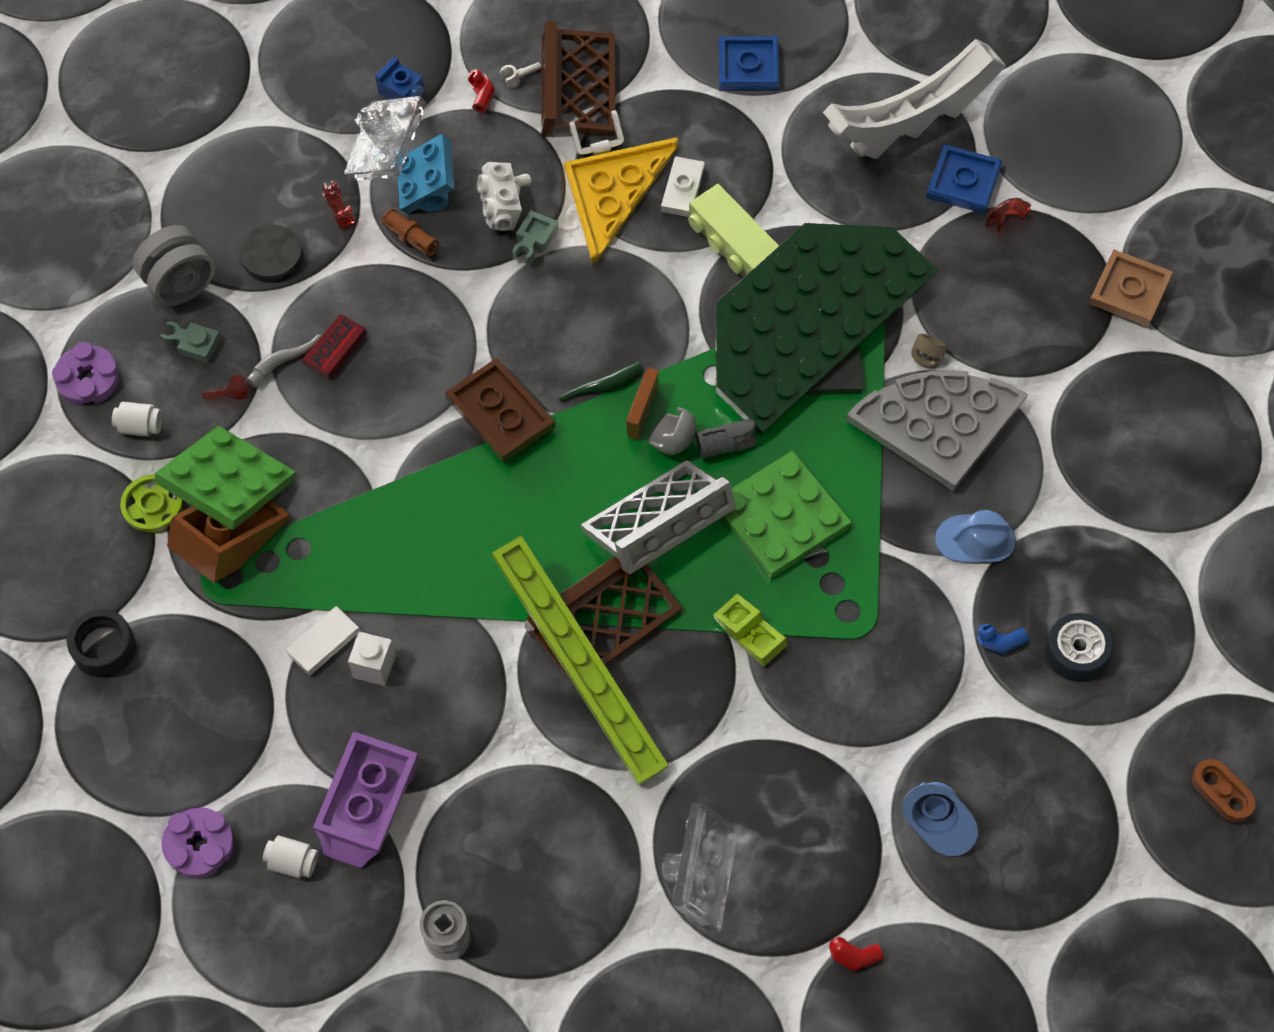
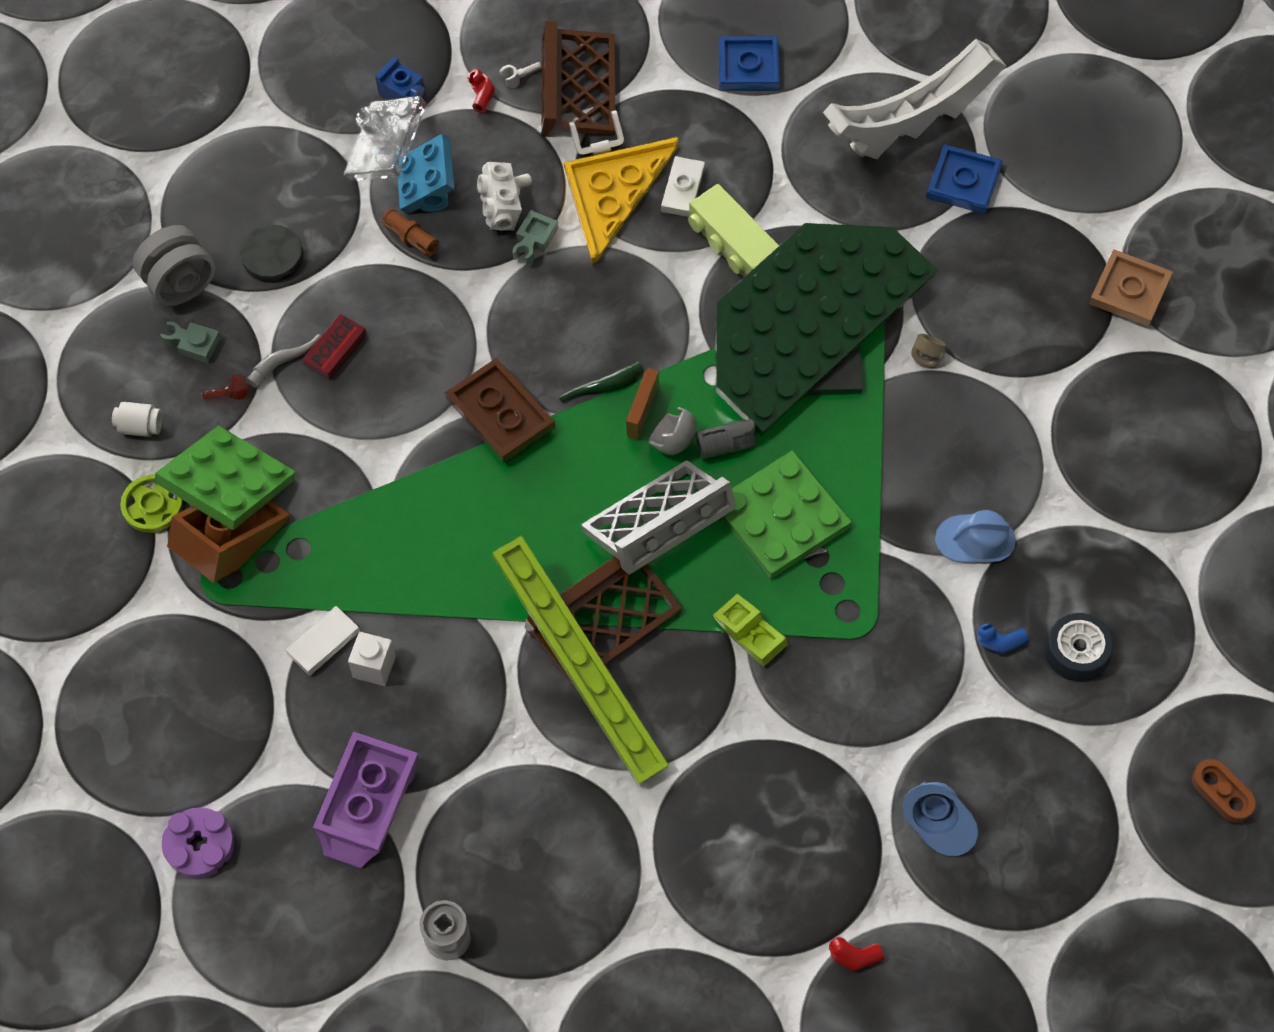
medium lavender plate [52,342,119,406] -> none
black tyre [66,609,136,677] -> none
white brick [263,835,318,879] -> none
clear red arm [322,181,356,229] -> none
clear plate [662,803,739,931] -> none
light grey plate [846,370,1028,491] -> none
clear red arm [985,198,1031,232] -> none

